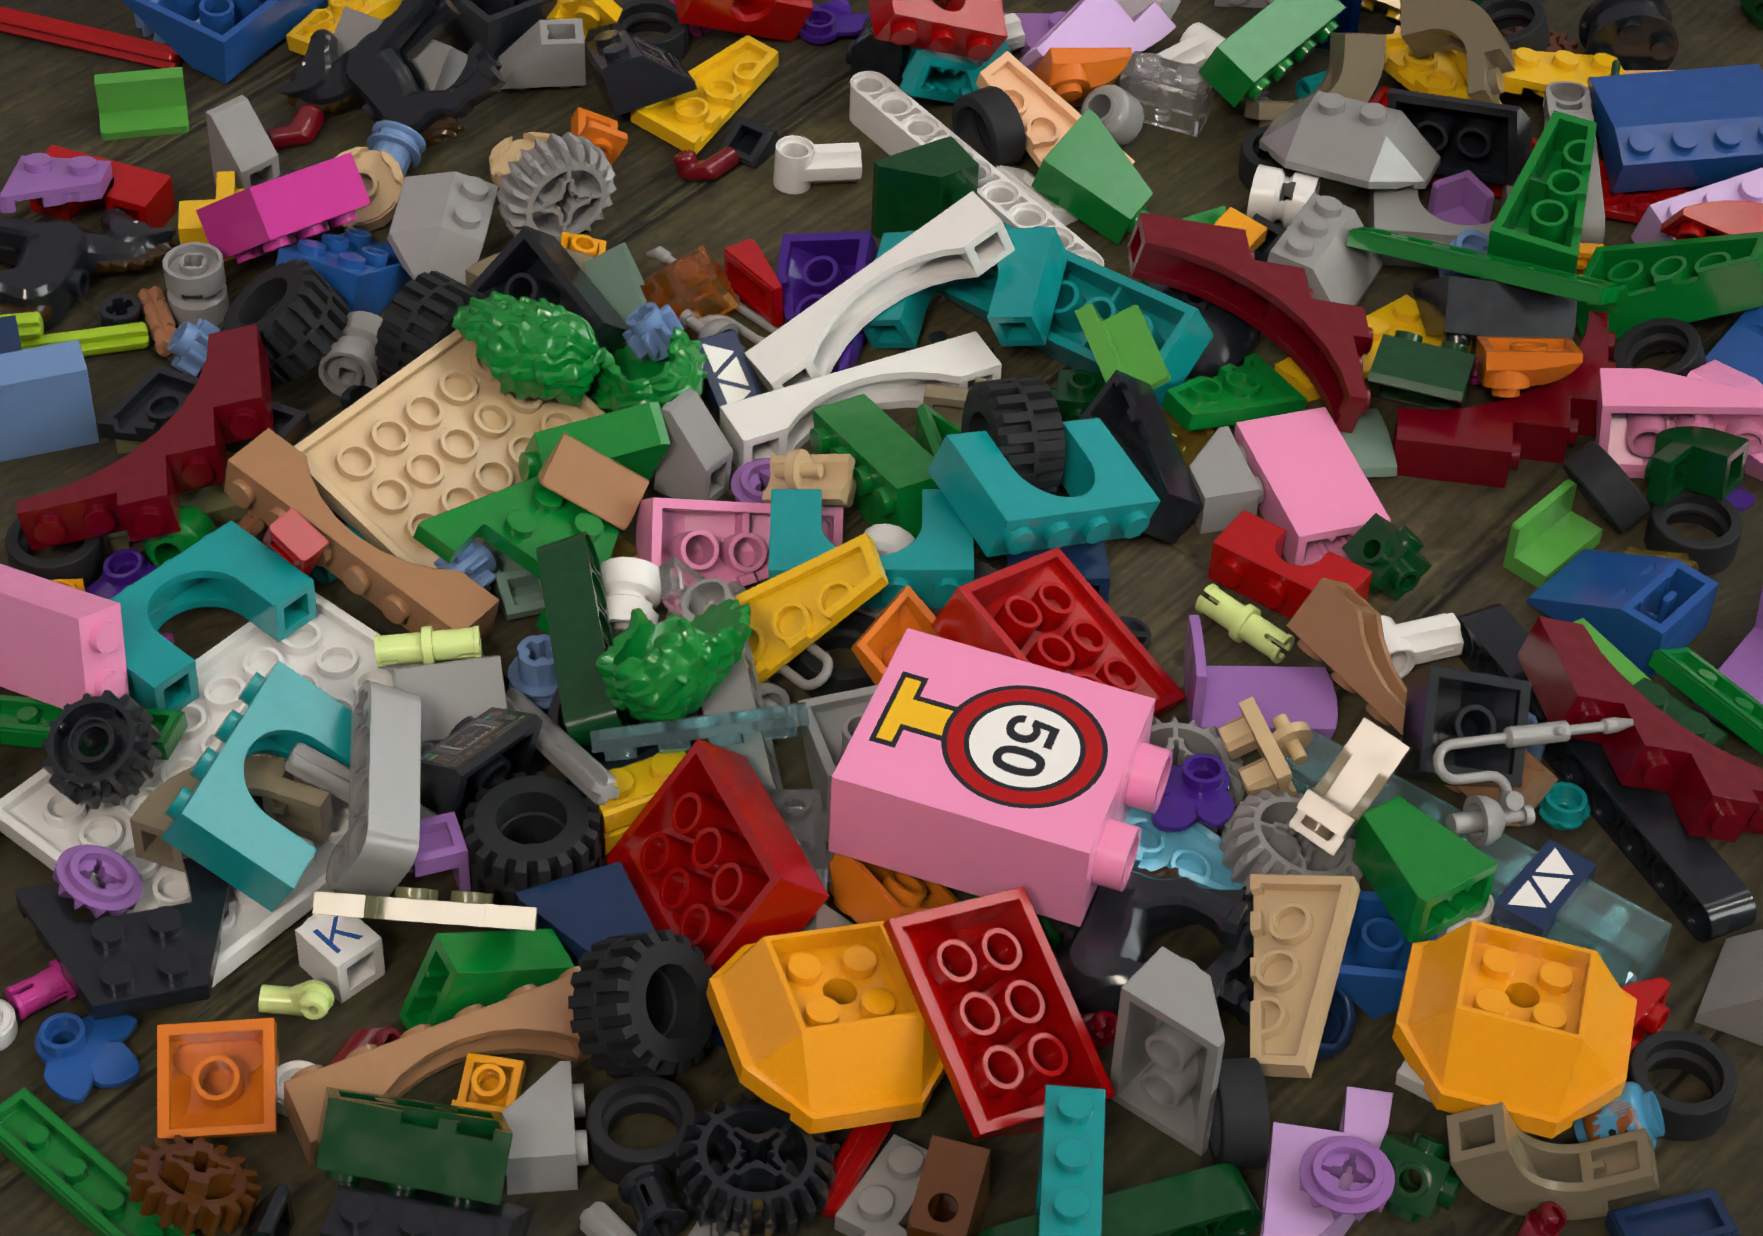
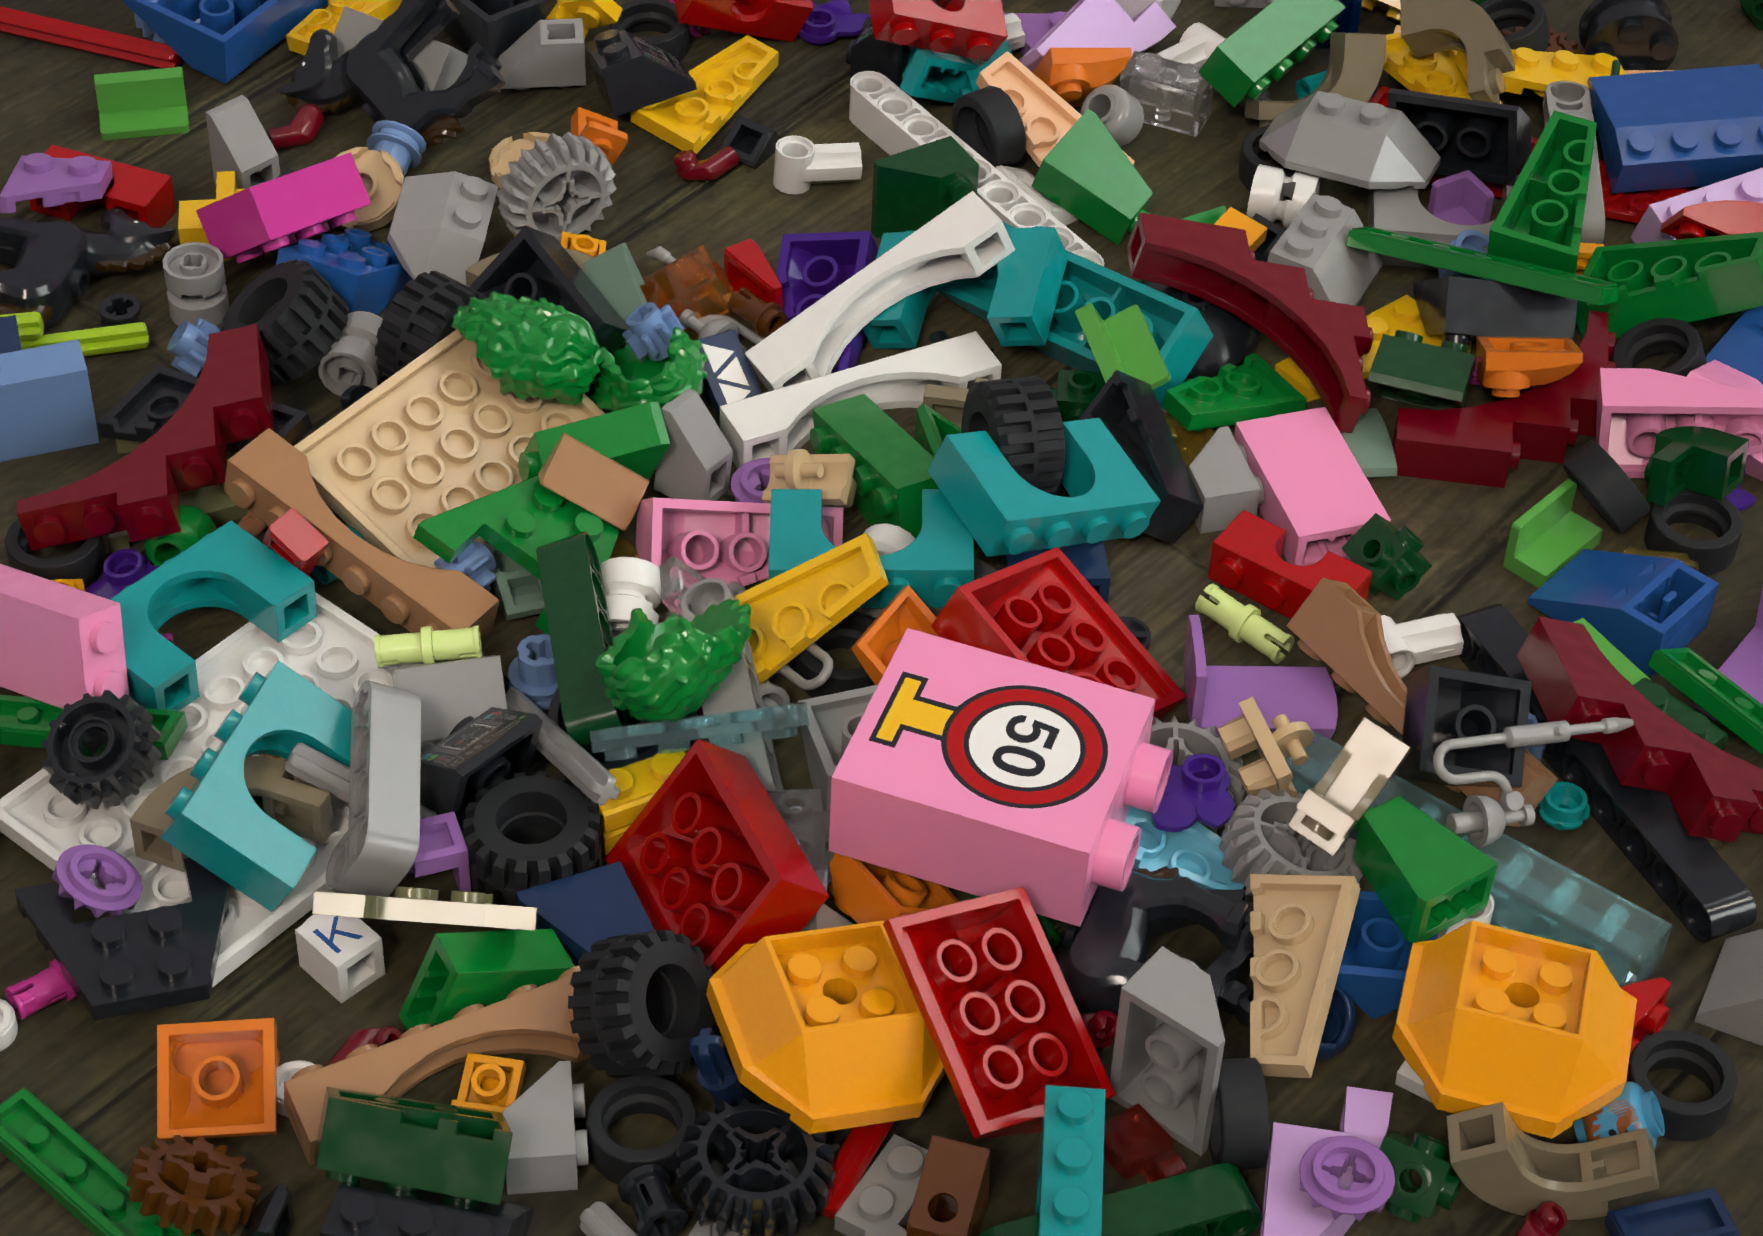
blue plate [35,1013,140,1103] -> none
nougat axle [138,286,176,357] -> none
yellowish green arm [258,979,334,1020] -> none
dark blue tile [1491,839,1597,938] -> none
none -> dark blue axle [688,1028,752,1107]
none -> reddish brown pin [728,287,786,337]
none -> clear red plate [1104,1103,1186,1183]

